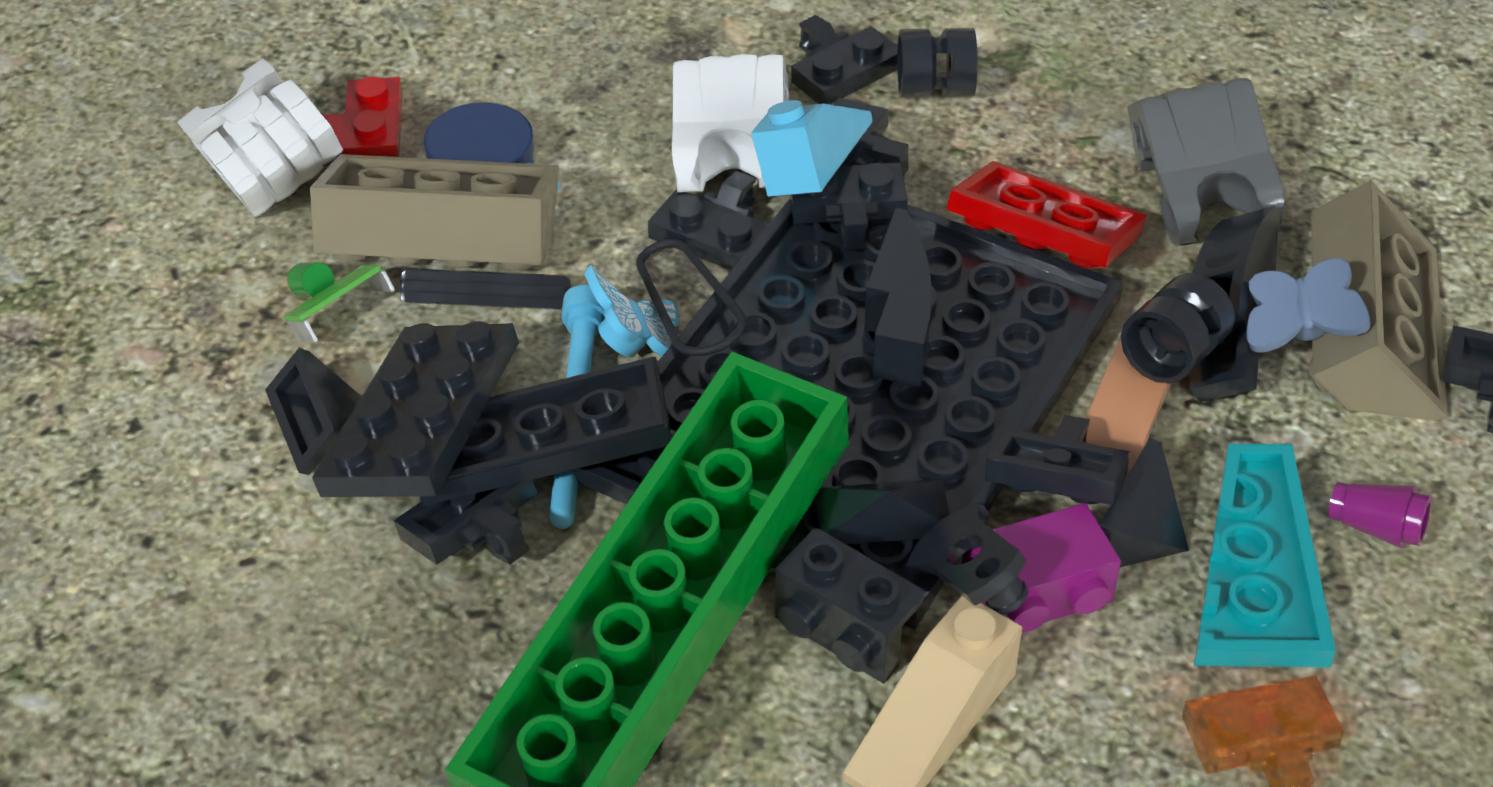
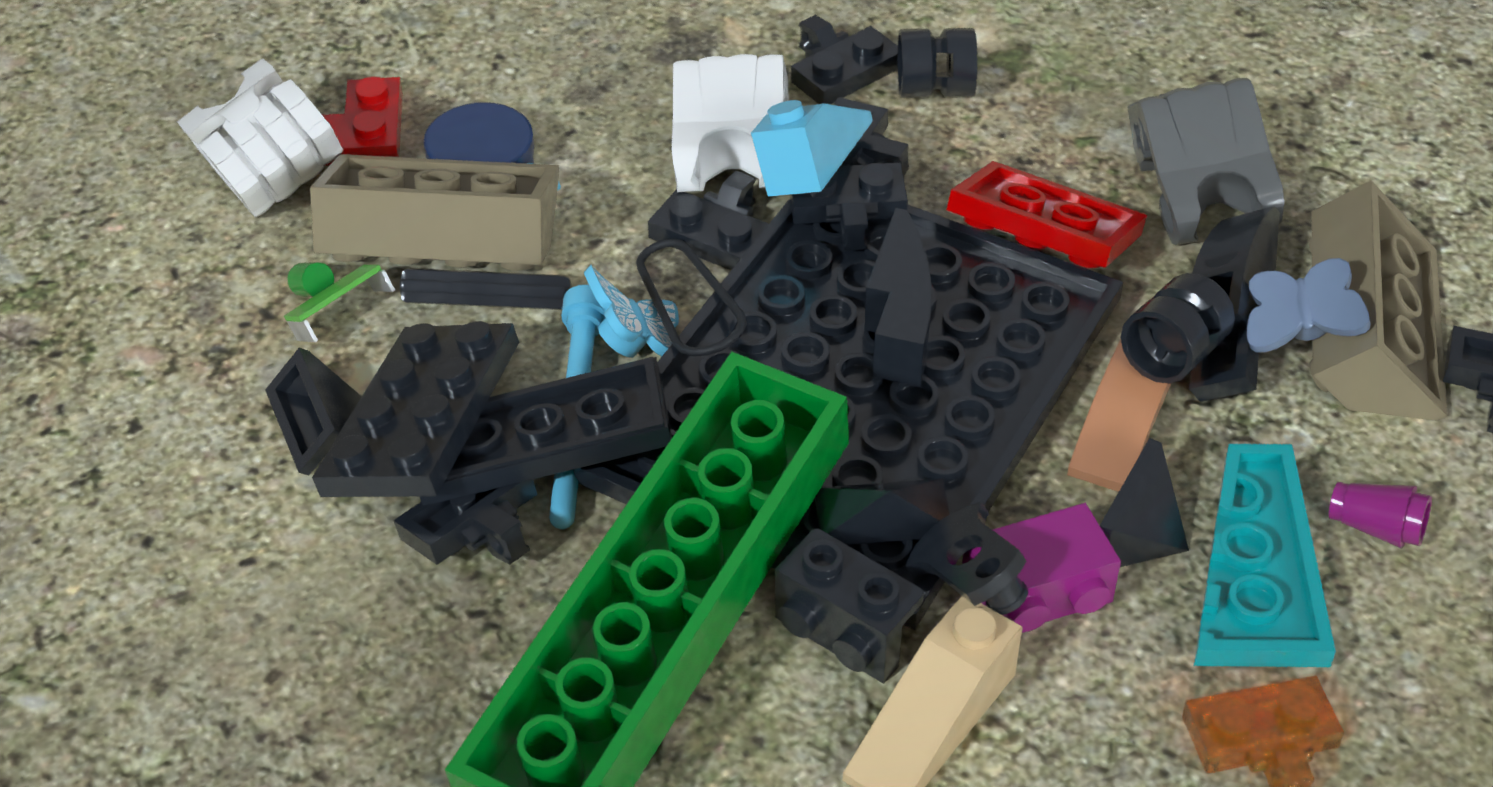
black hinge [985,415,1130,505] -> none

